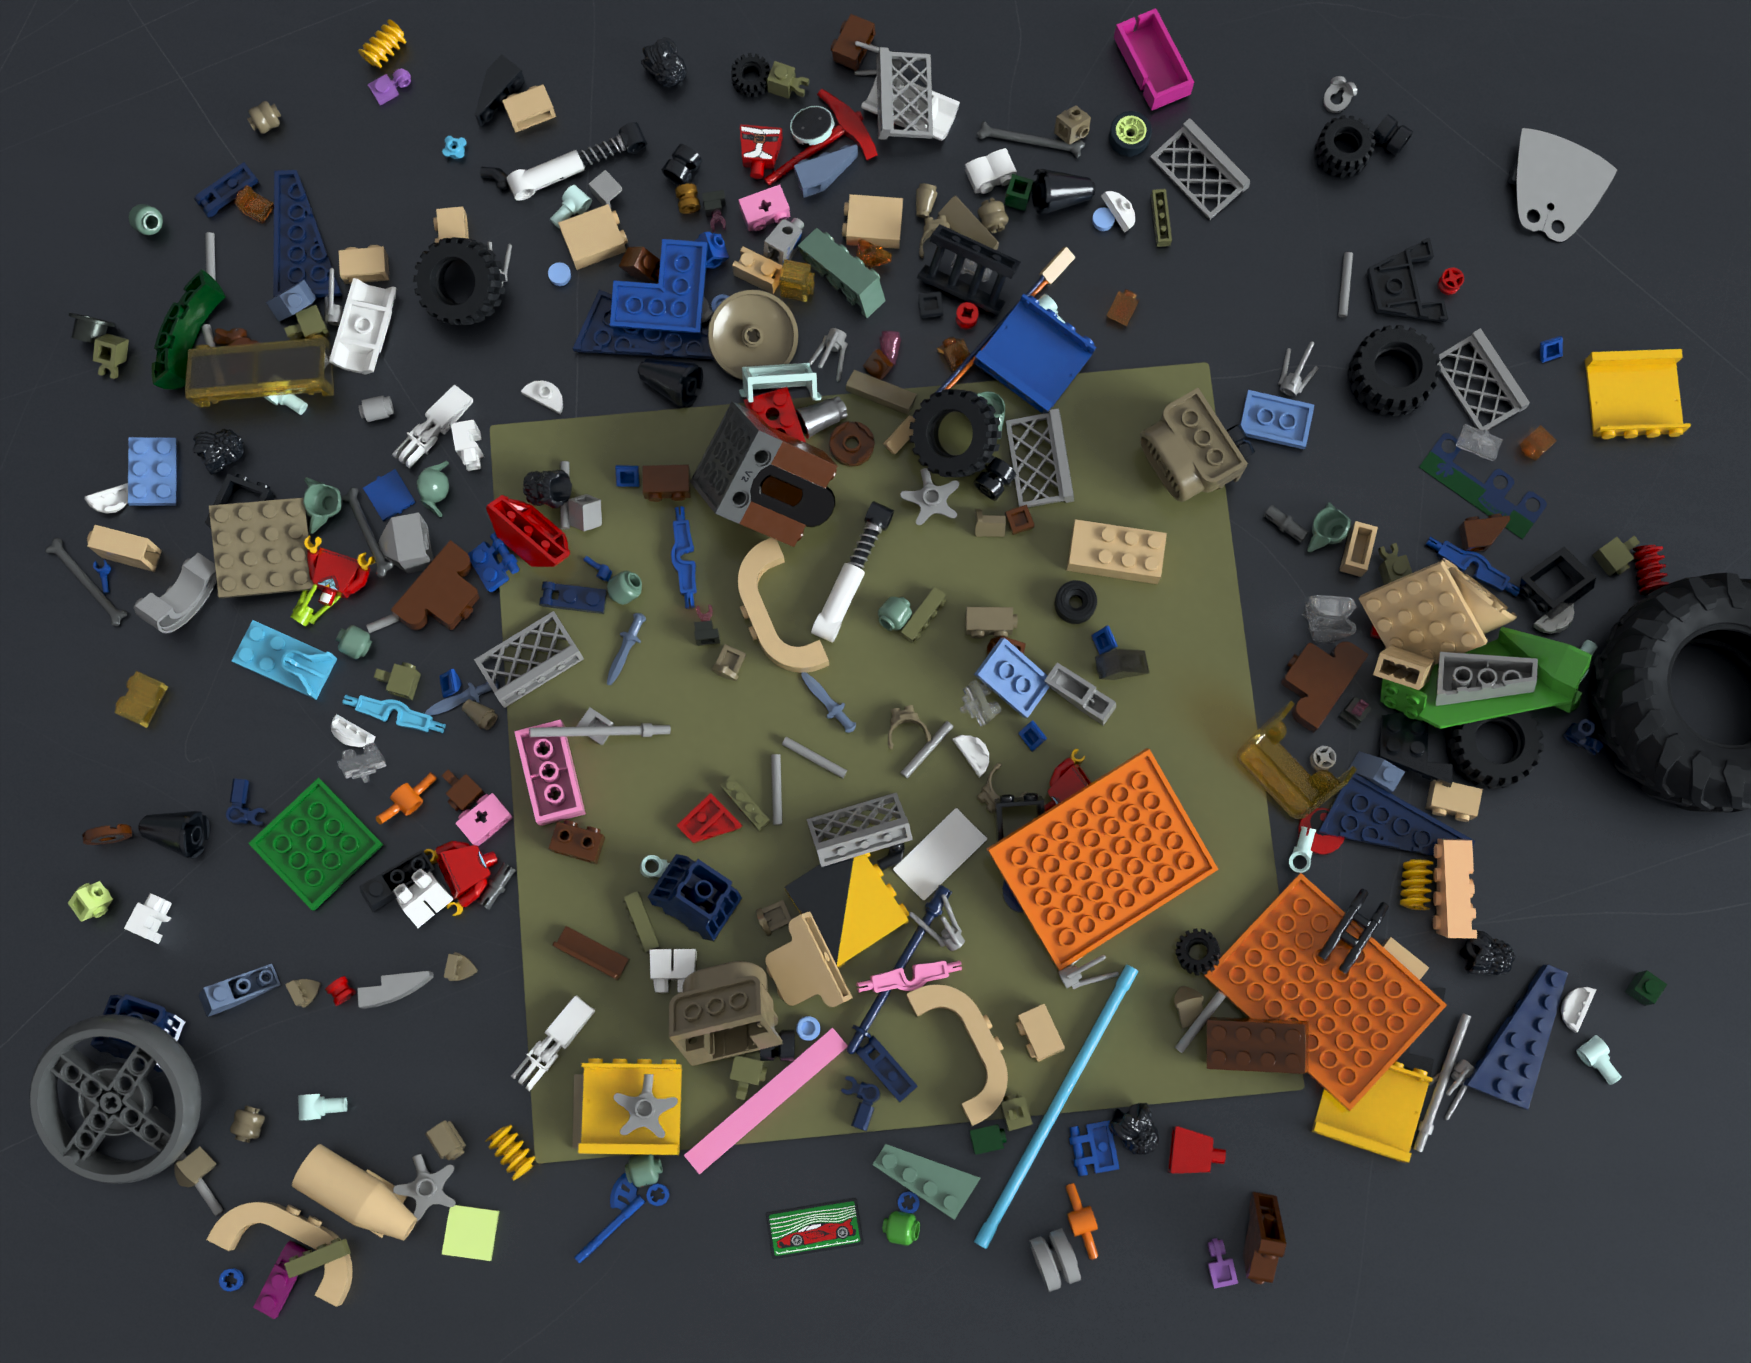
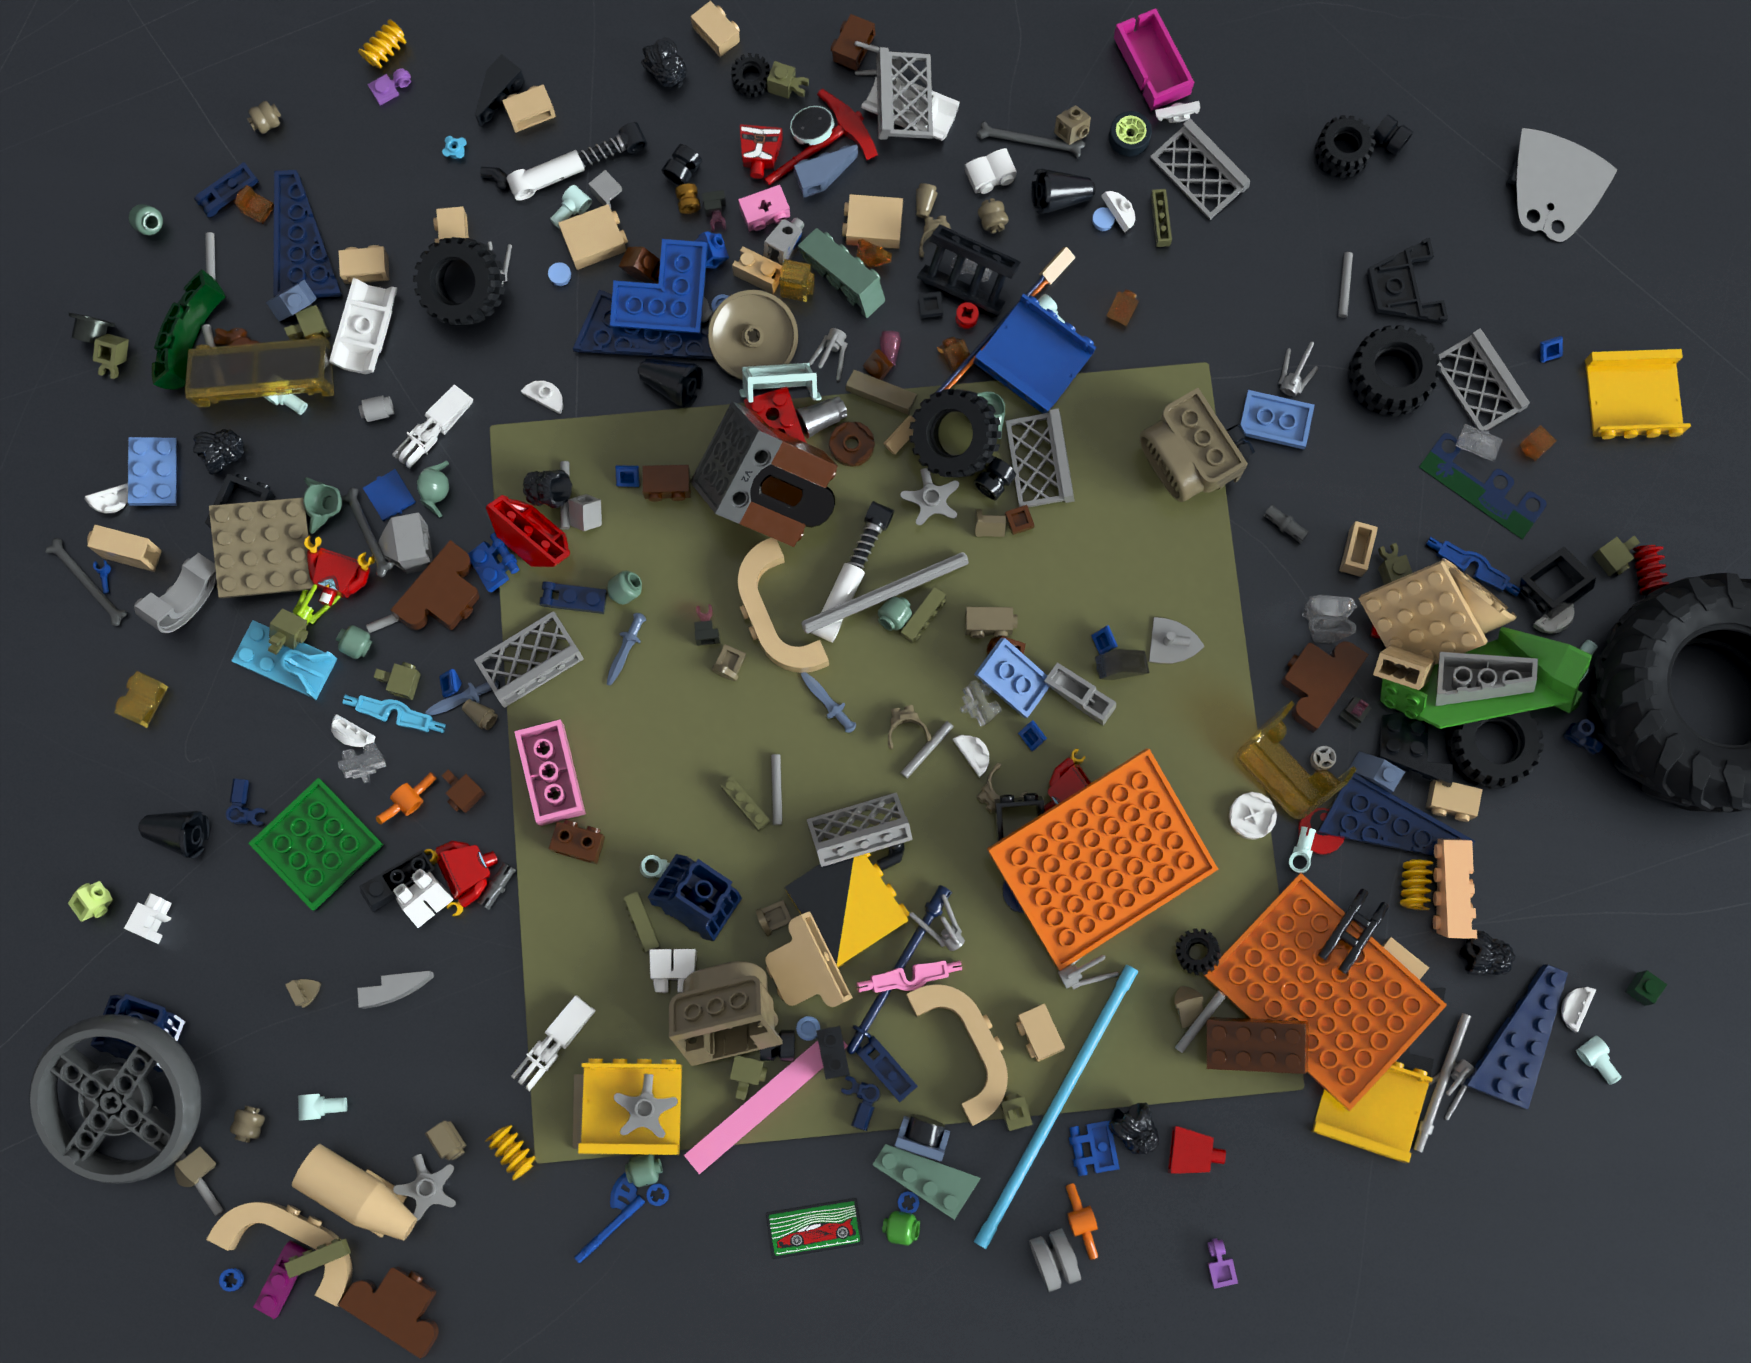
reddish brown tile [82,824,132,845] -> none
sand blue slope [198,964,281,1017] -> none
light grey plant [324,268,343,326] -> none
red wheel [325,976,356,1006] -> none
yellowish green tile [442,1205,499,1261] -> none
dark tan tile [444,952,478,981] -> none
white hips [451,420,484,471] -> none
bright pink brick [456,793,514,846] -> none
light grey bar [529,723,671,737] -> none
reddish brown panel [552,926,630,981] -> none
light grey panel [576,708,615,745] -> none
blue hand [584,556,612,582] -> none
blue piece [671,506,697,609] -> none
red wing [676,793,743,844] -> none
light grey bar [782,737,847,778] -> none
white sticker [893,808,987,900] -> none
dark tan slope [938,195,999,250] -> none
dark green brick [969,1124,1007,1155] -> none
dark green brick [1004,174,1034,211] -> none
black tyre [1054,580,1097,624] -> none
tan brick [1066,519,1167,584] -> none
reddish brown brick [1243,1192,1287,1284] -> none
sand green piece [1307,502,1351,552] -> none
light grey piece [1323,76,1357,113] -> none
red wheel [1438,267,1464,295] -> none
reddish brown slope [1459,514,1510,552] -> none
none -> olive brick [268,608,308,655]
none -> reddish brown brick [338,1267,439,1359]
none -> tan brick [690,1,740,57]
none -> light grey axle [801,552,969,634]
none -> black brick [816,1026,850,1080]
none -> piece [895,1114,950,1161]
none -> light grey shield [1149,617,1205,664]
none -> white plate [1155,101,1200,123]
none -> white tile [1228,792,1277,840]

